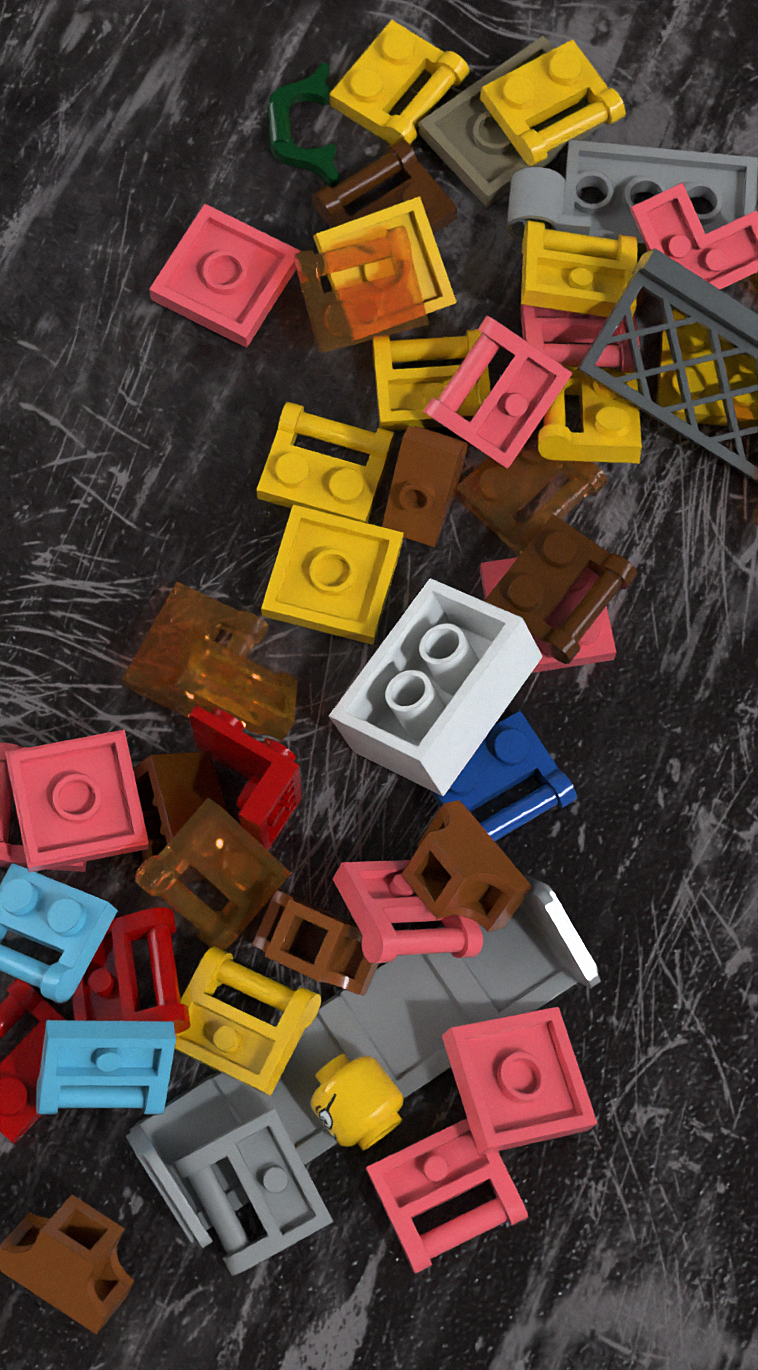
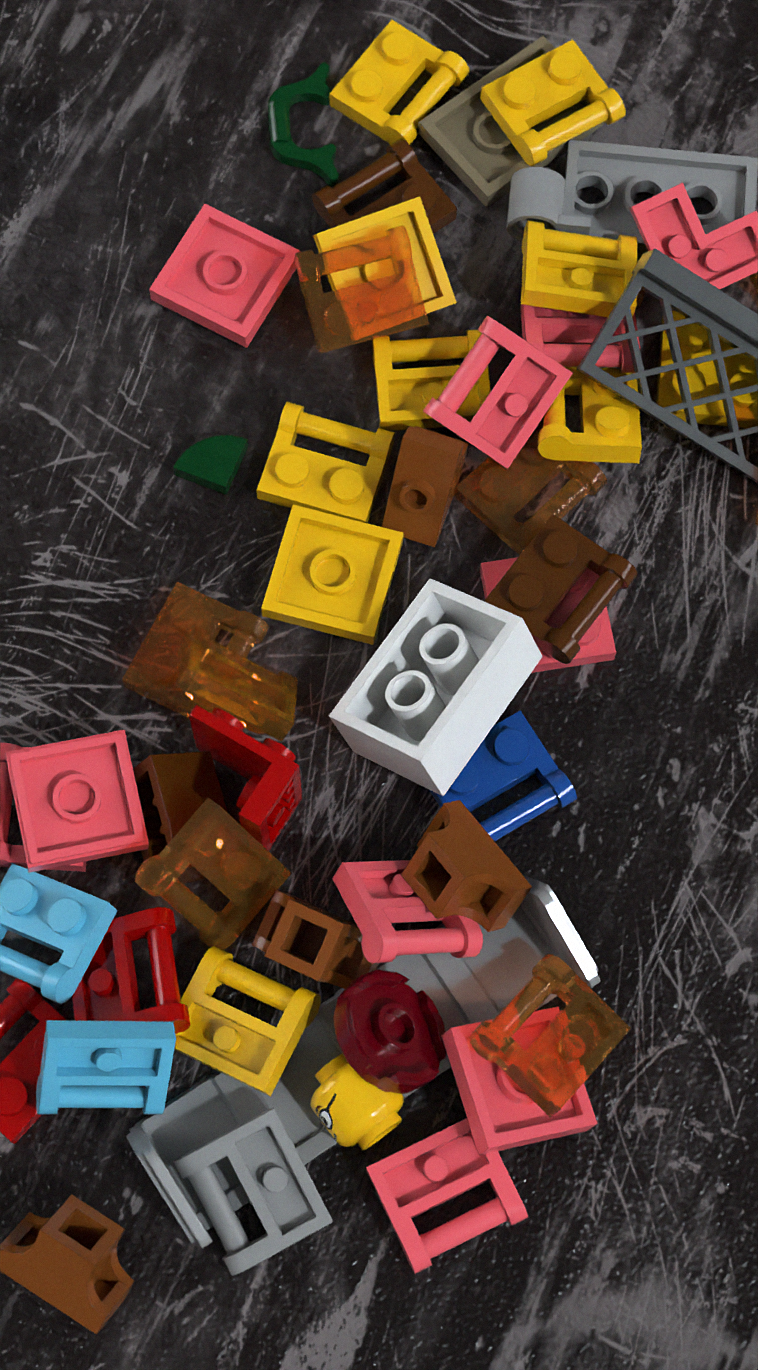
none -> dark green tile [173,435,248,495]
none -> dark red tile [333,969,447,1094]
none -> clear orange plate [470,954,631,1117]

